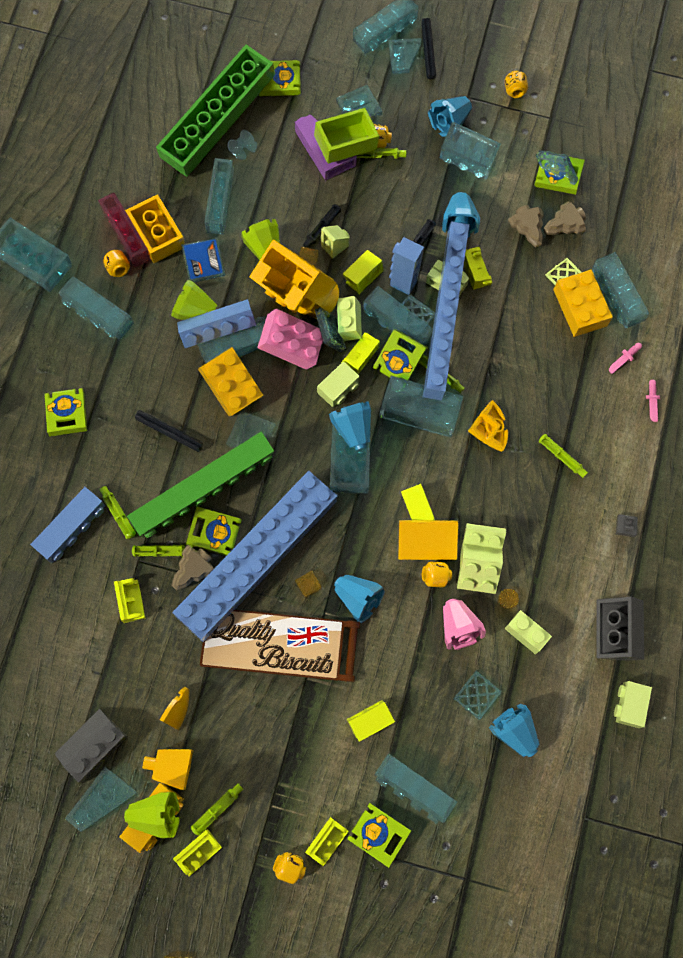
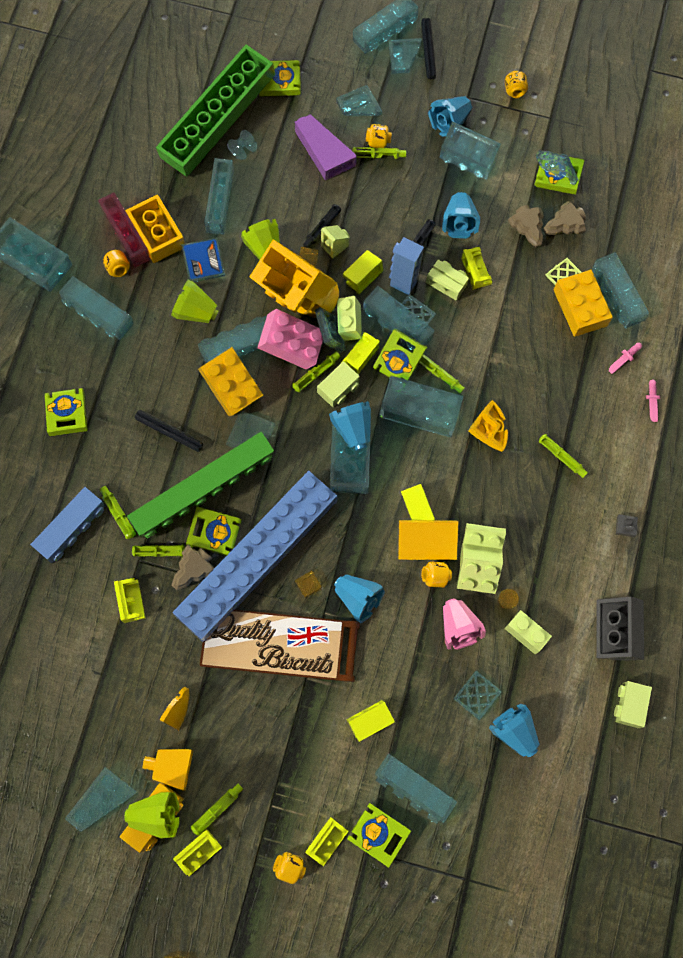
dark grey slope [55,709,128,783] -> none
medium blue brick [177,299,256,348] -> none
lime piece [314,108,379,164] -> none
medium blue brick [423,221,469,400] -> none
none -> lime piece [292,351,340,392]

